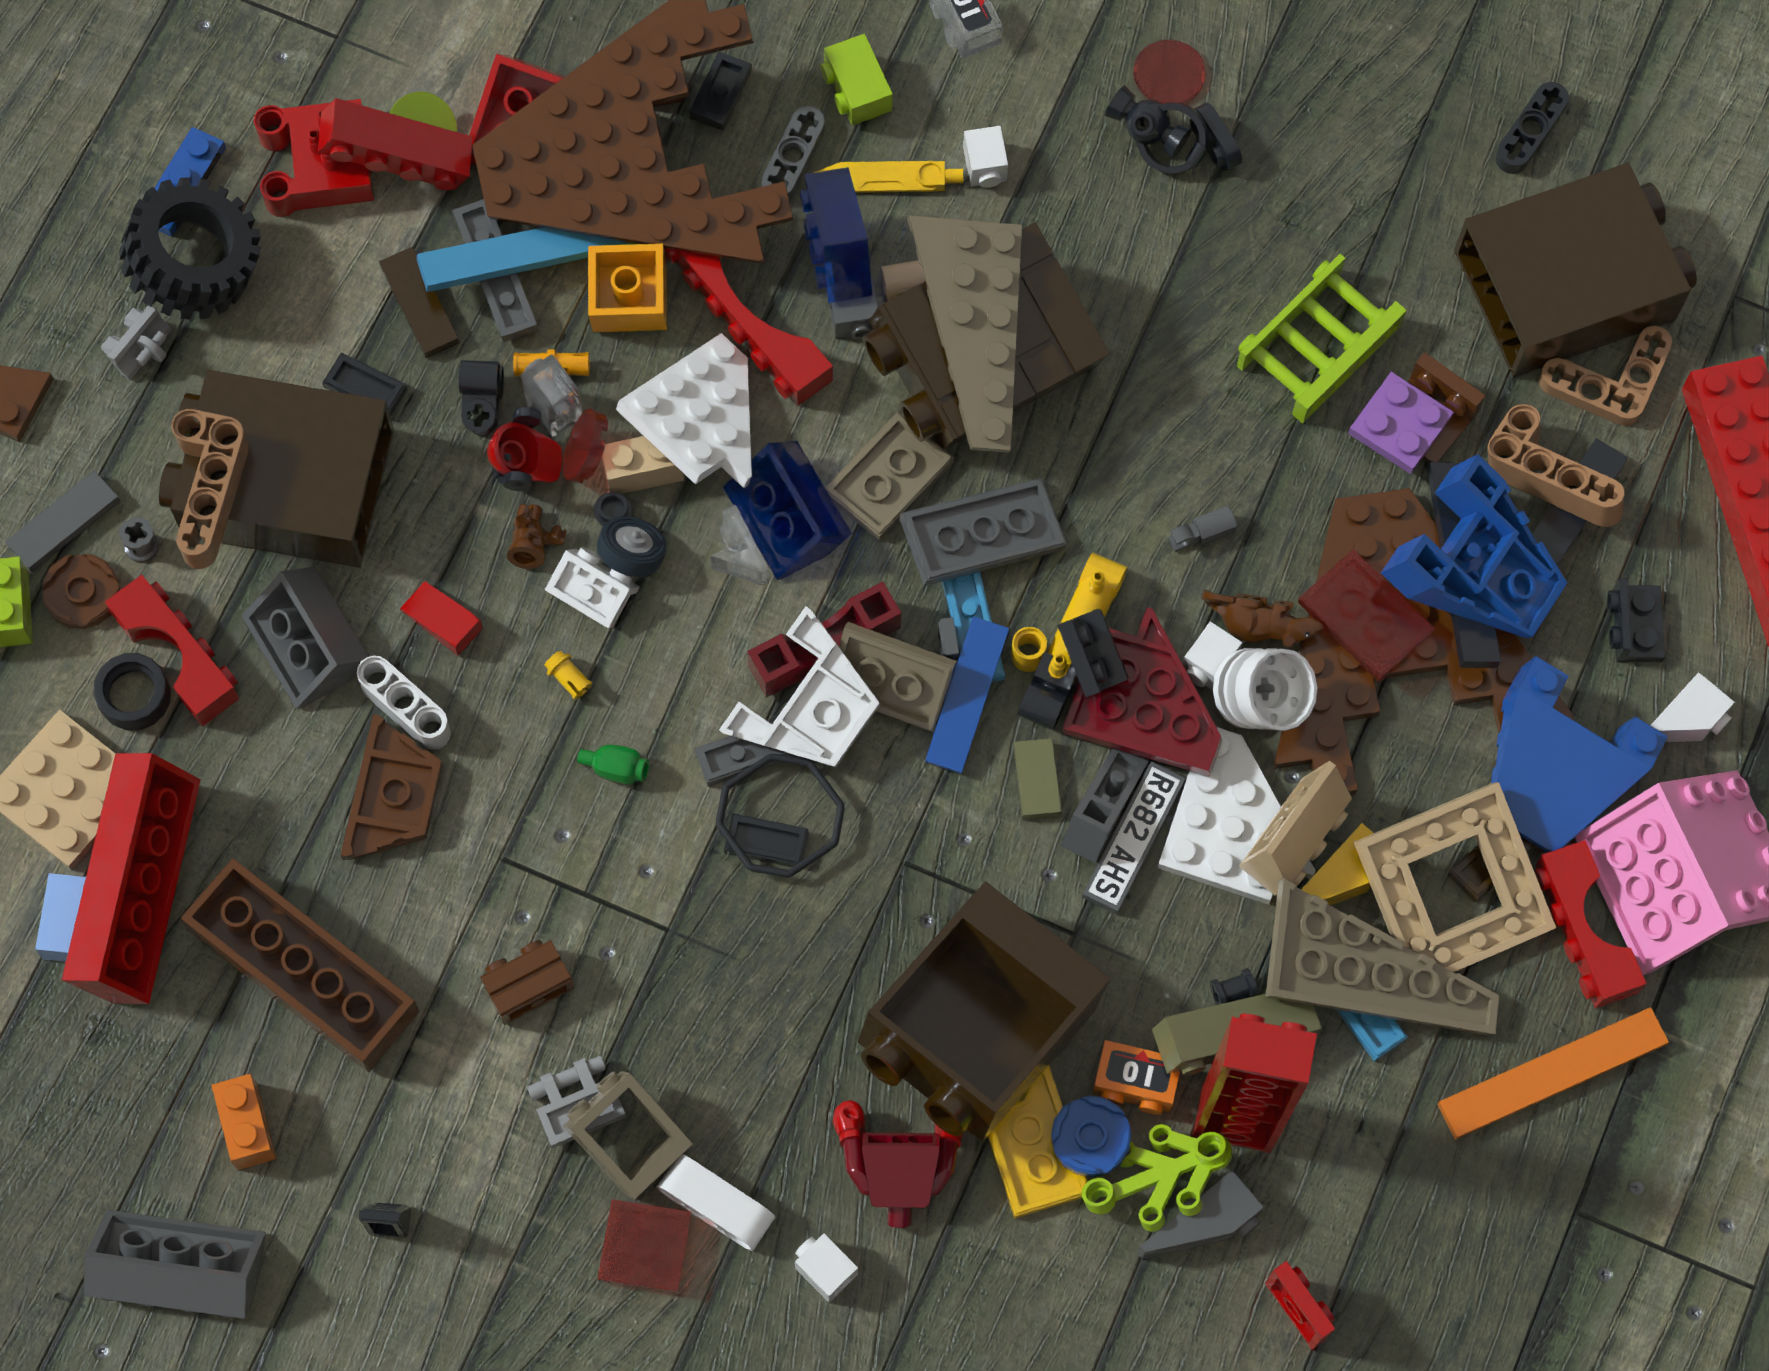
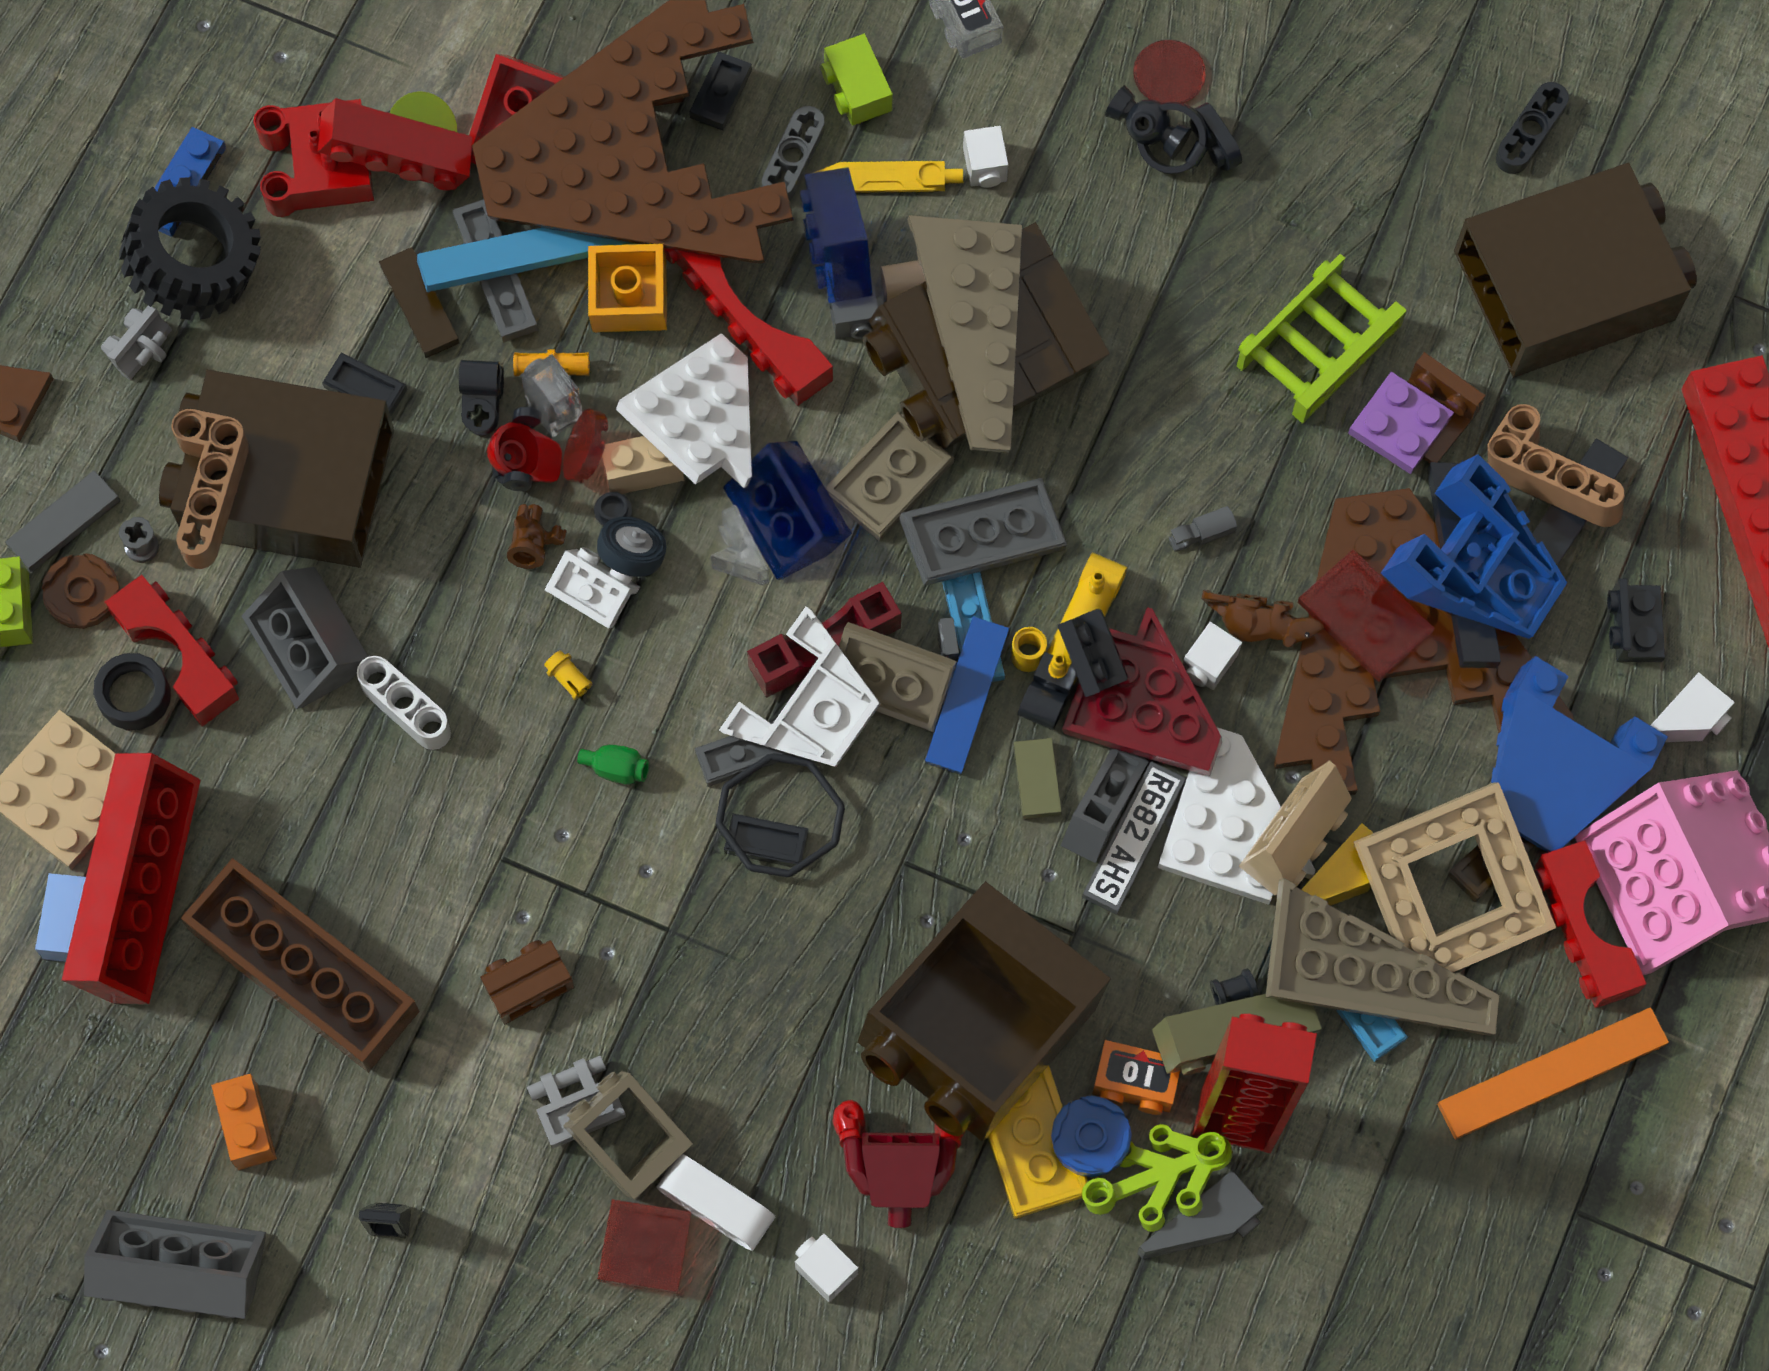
reddish brown wing [341,714,443,860] -> none
red slope [400,581,483,656] -> none
white wheel [1213,648,1317,731] -> none
red plate [1265,1261,1335,1351] -> none
medium nougat beam [1538,326,1672,426] -> none

